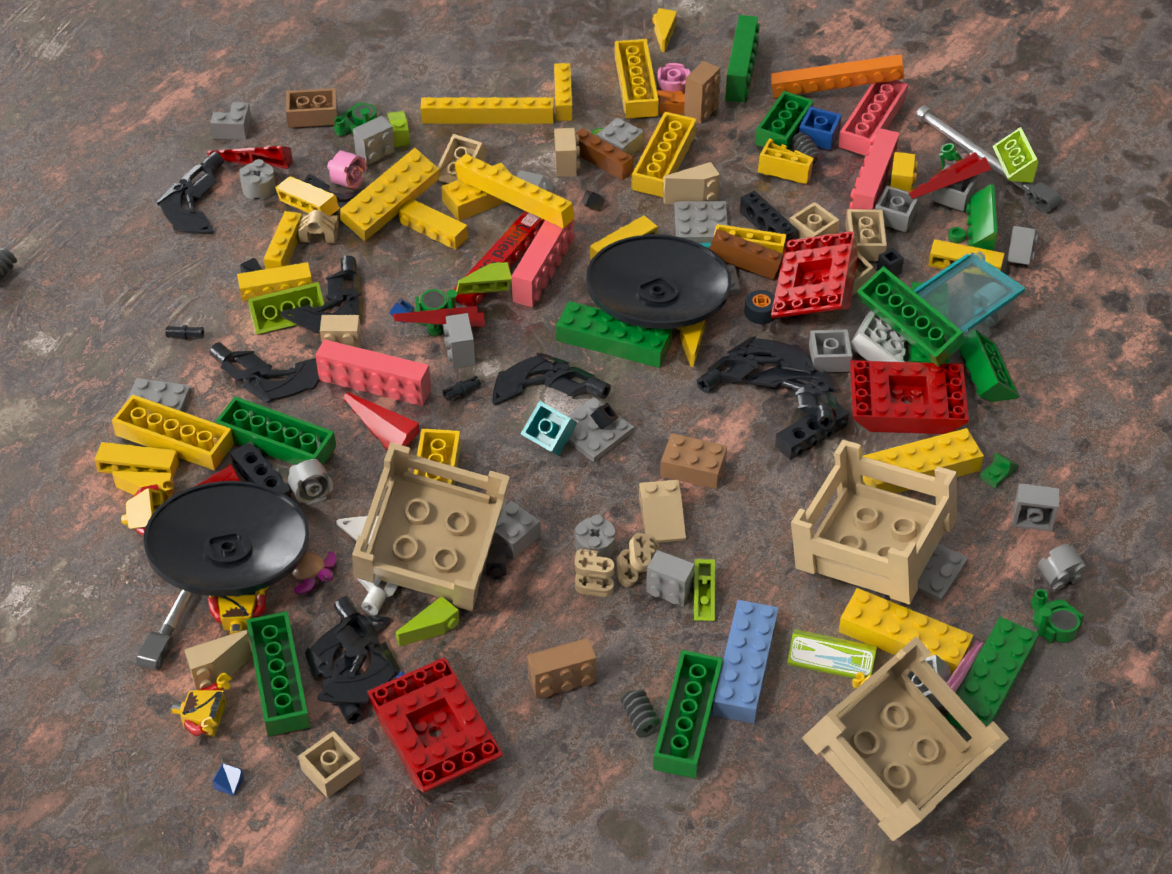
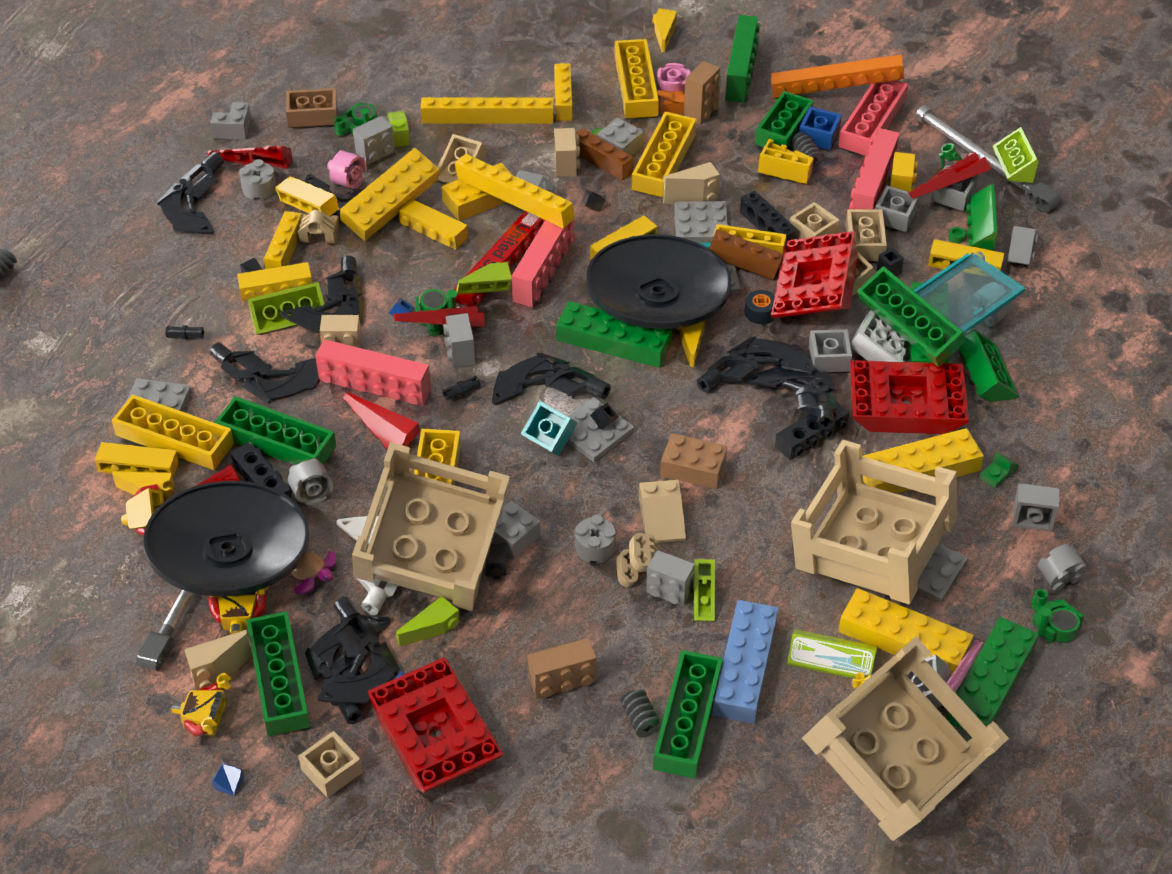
tan piece [575,548,614,597] -> none

